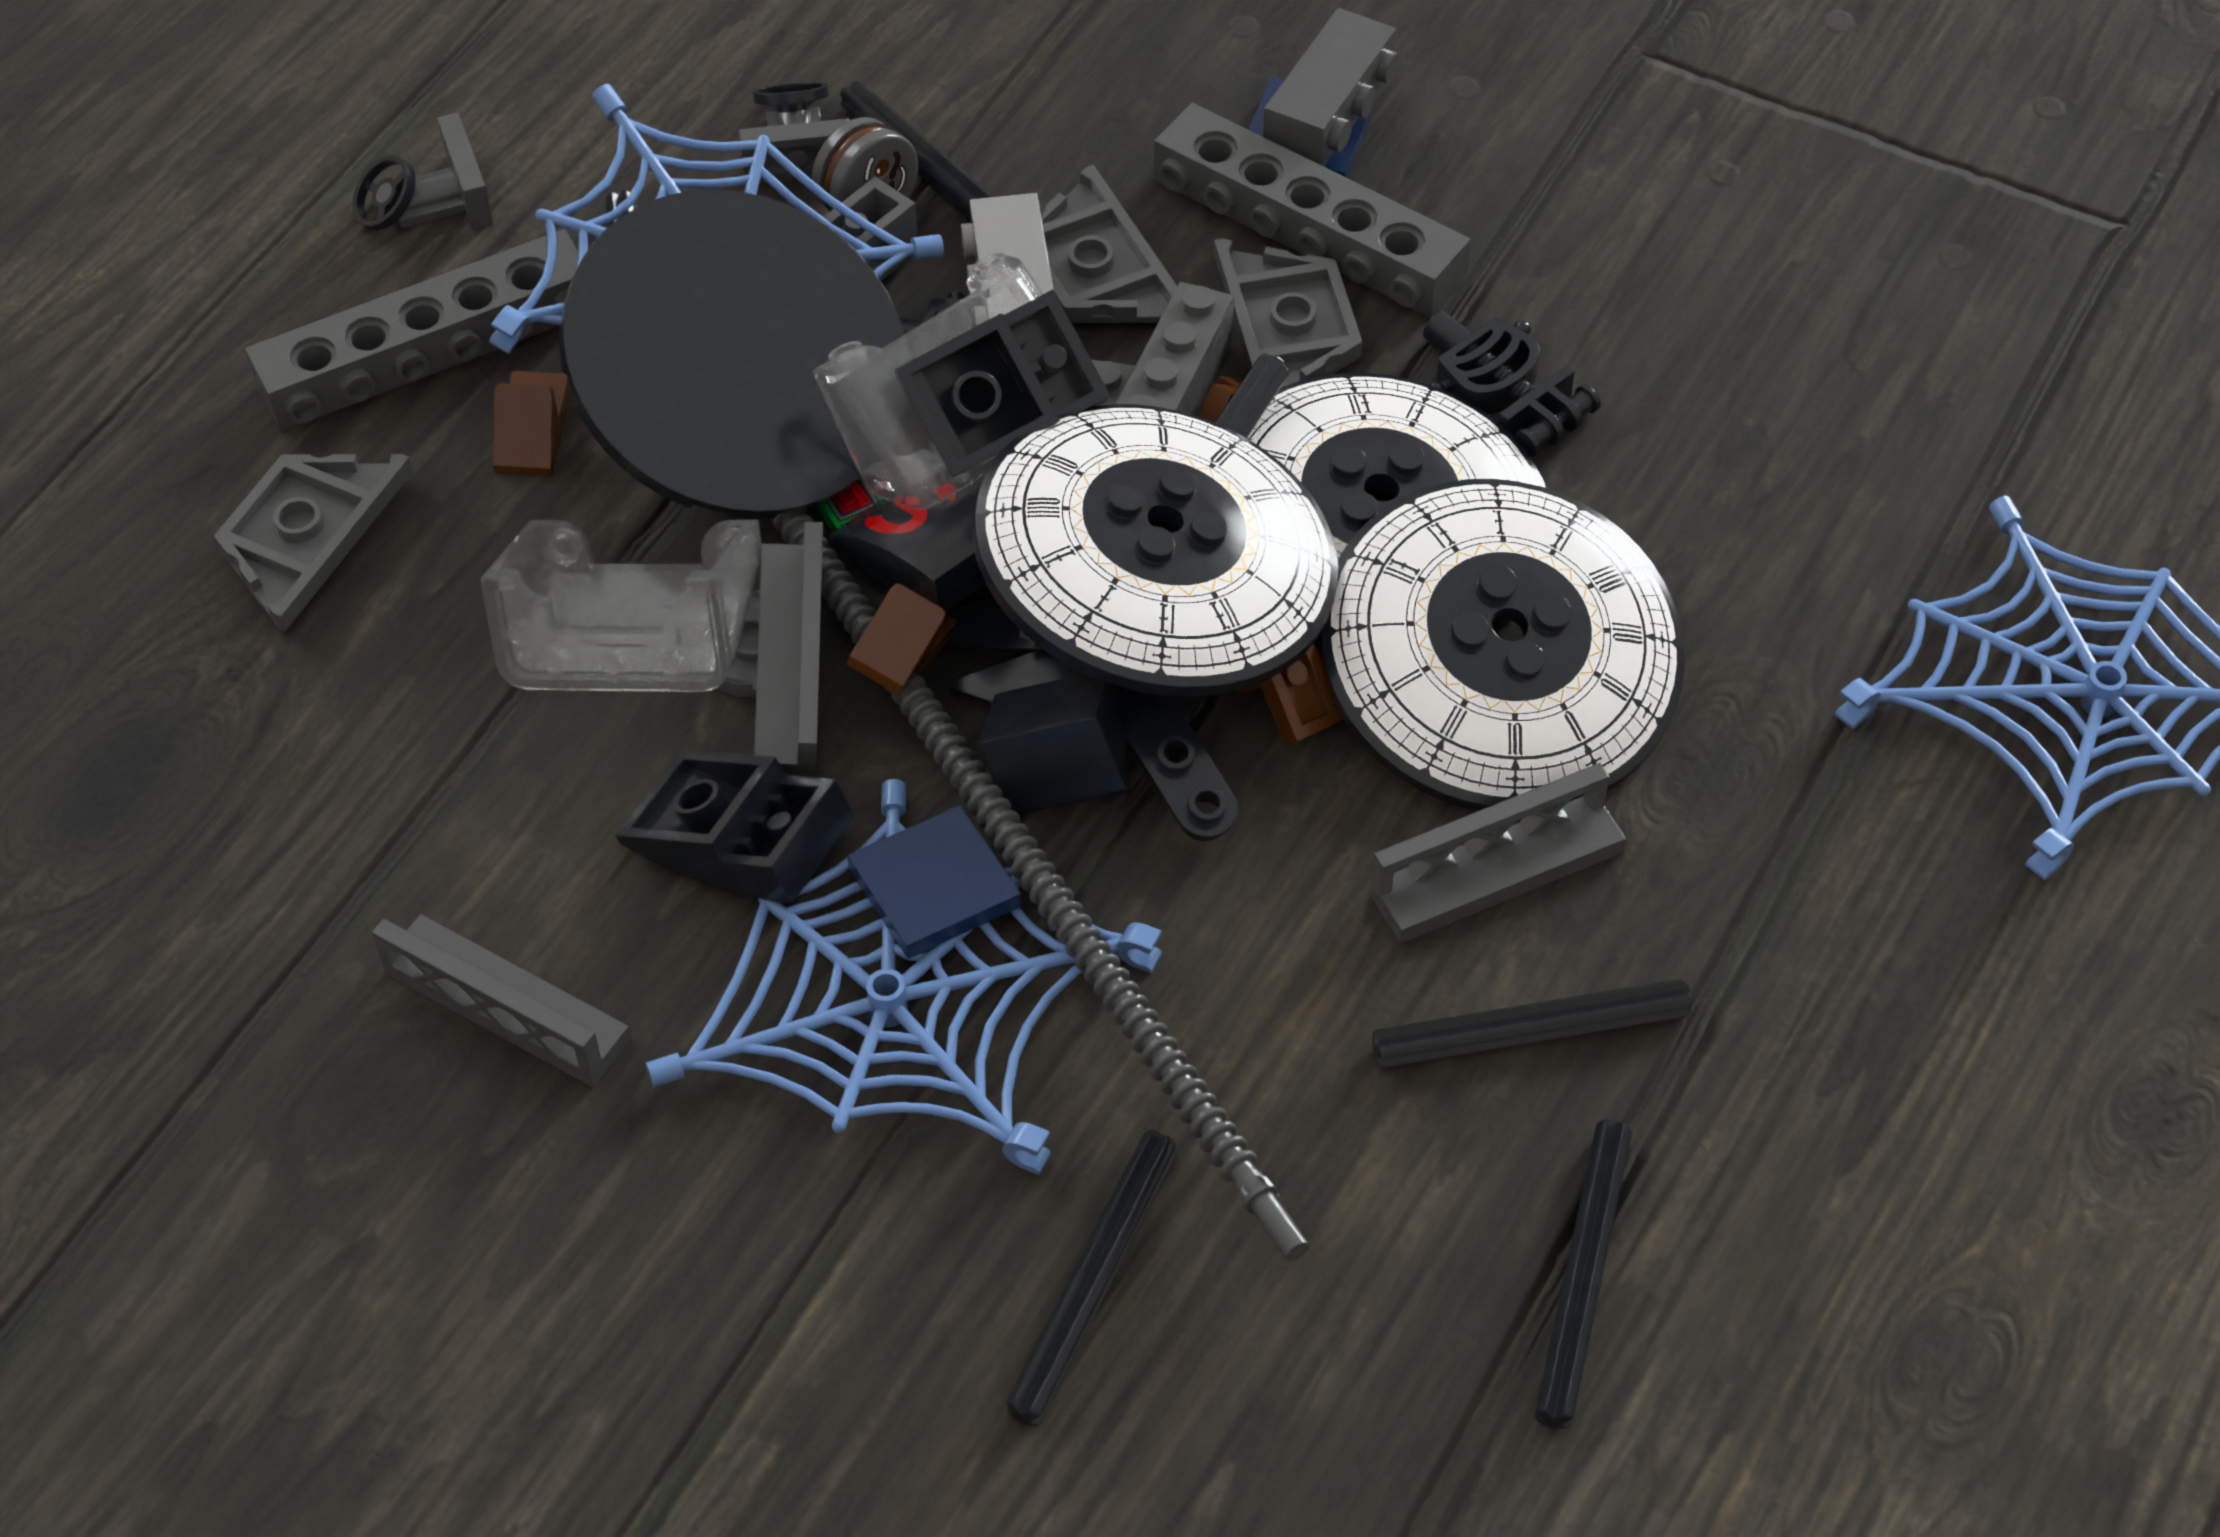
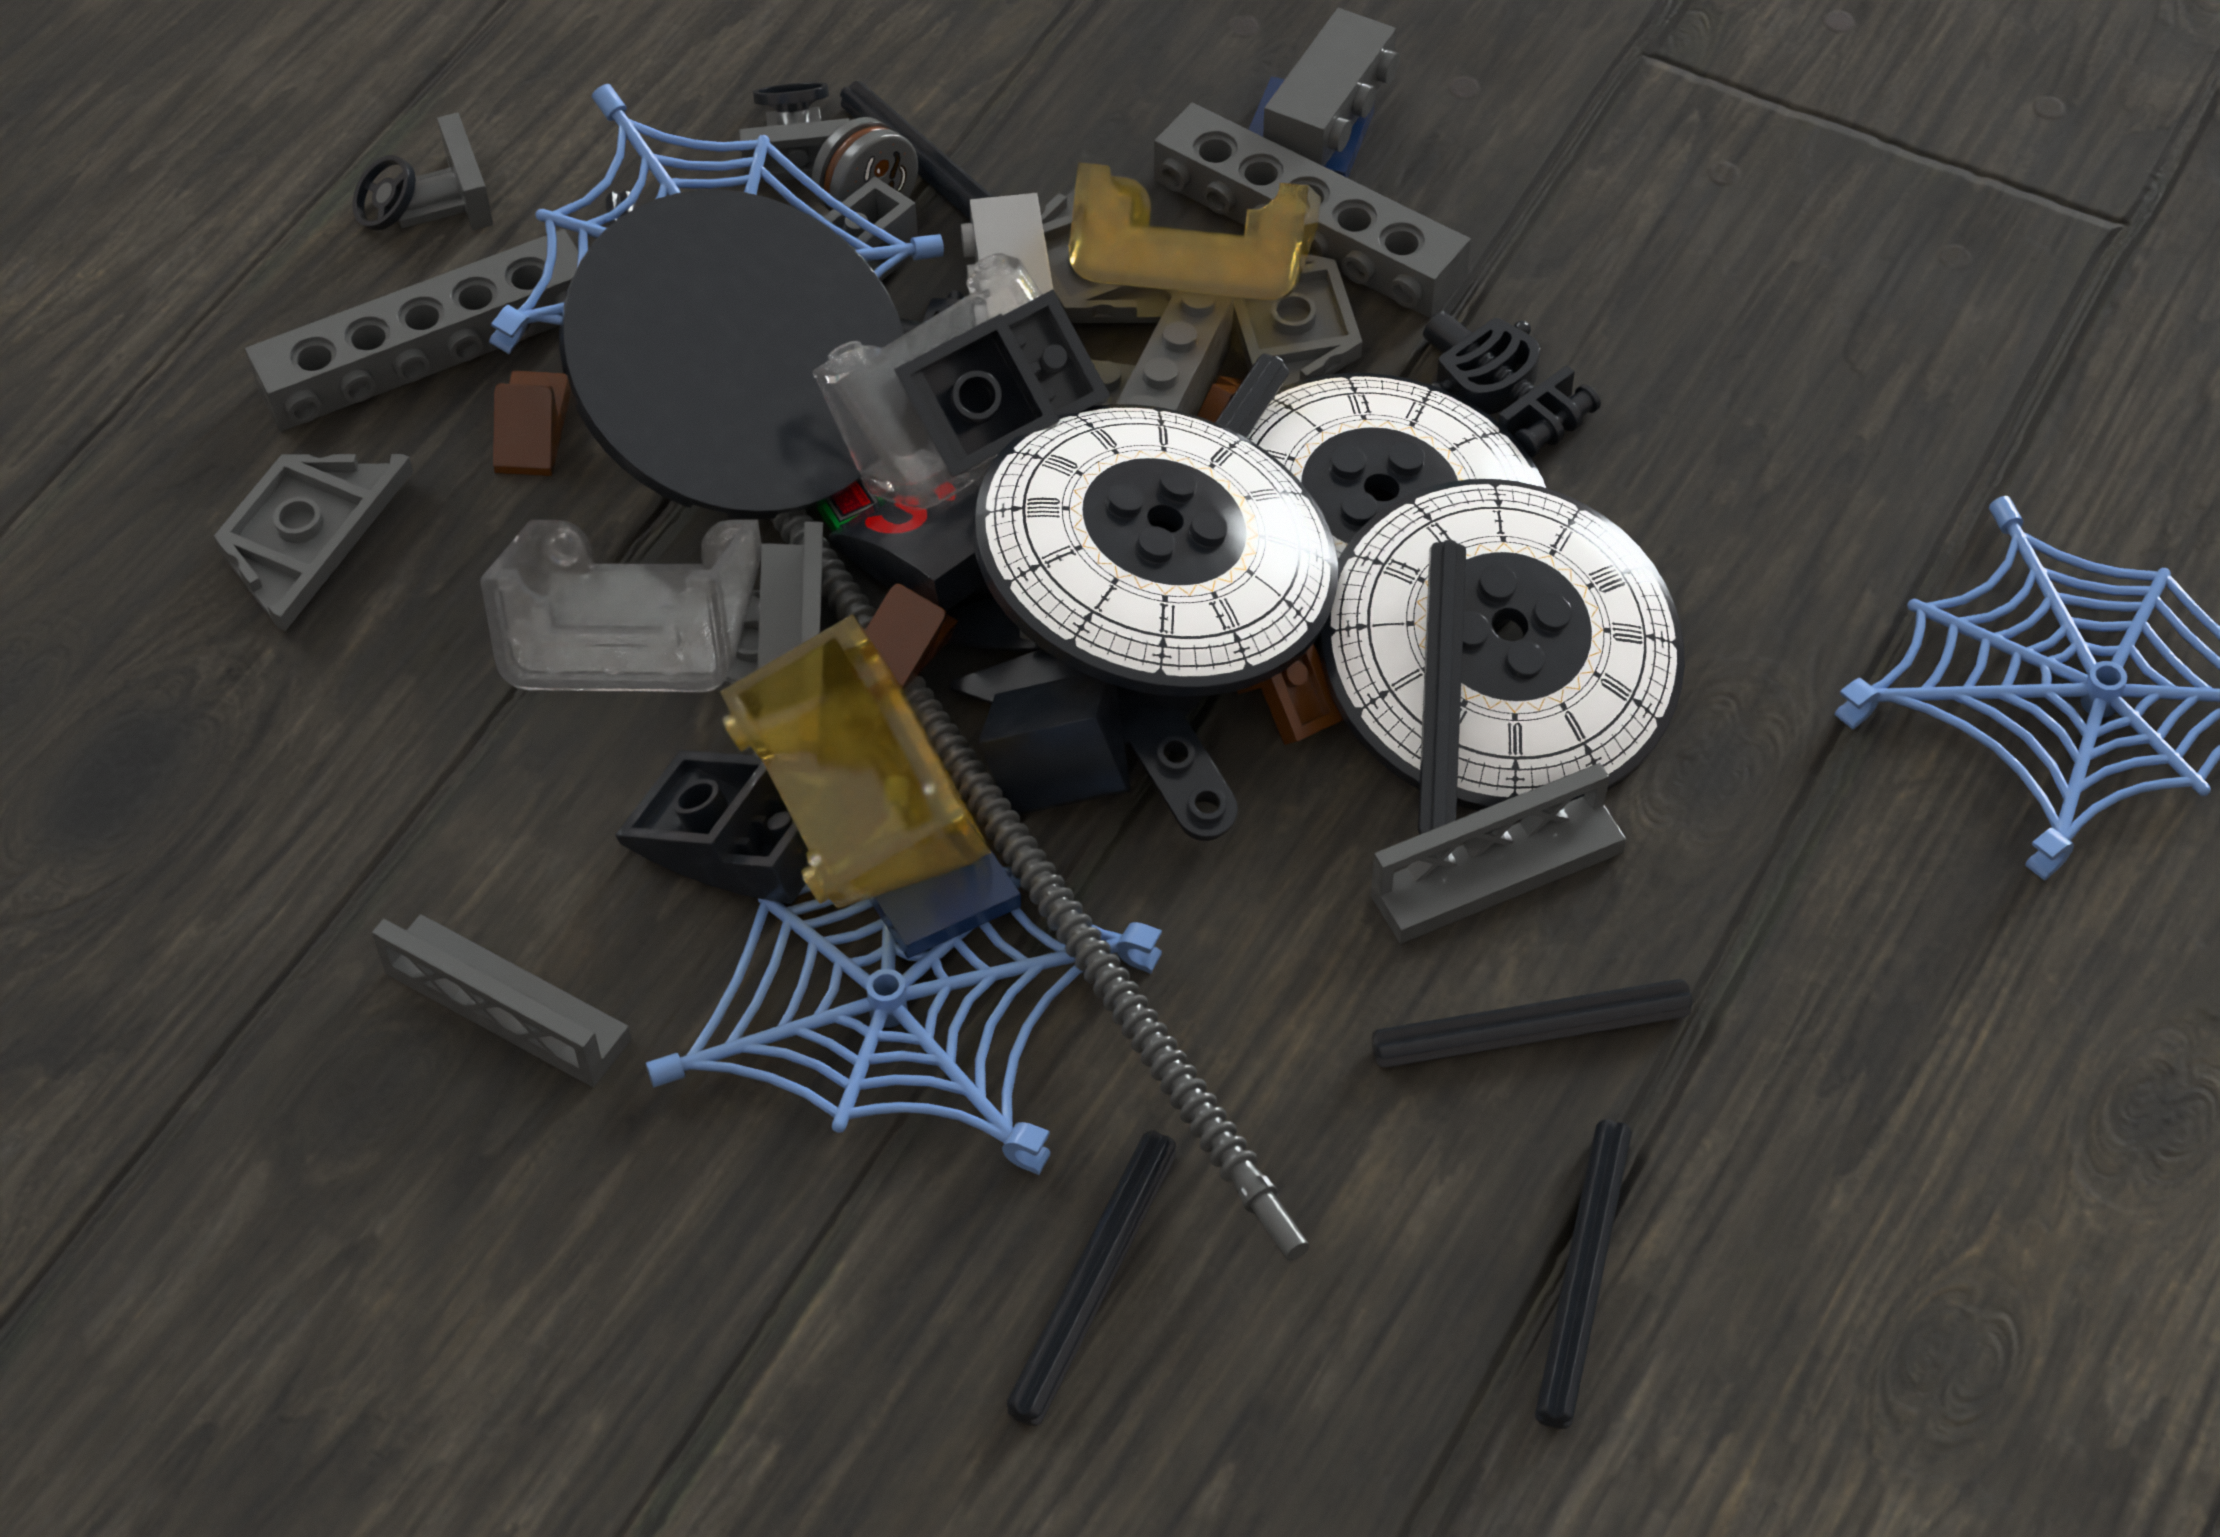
none -> clear yellow windscreen [720,614,991,909]
none -> clear yellow windscreen [1069,162,1321,301]
none -> black axle [1418,540,1466,835]

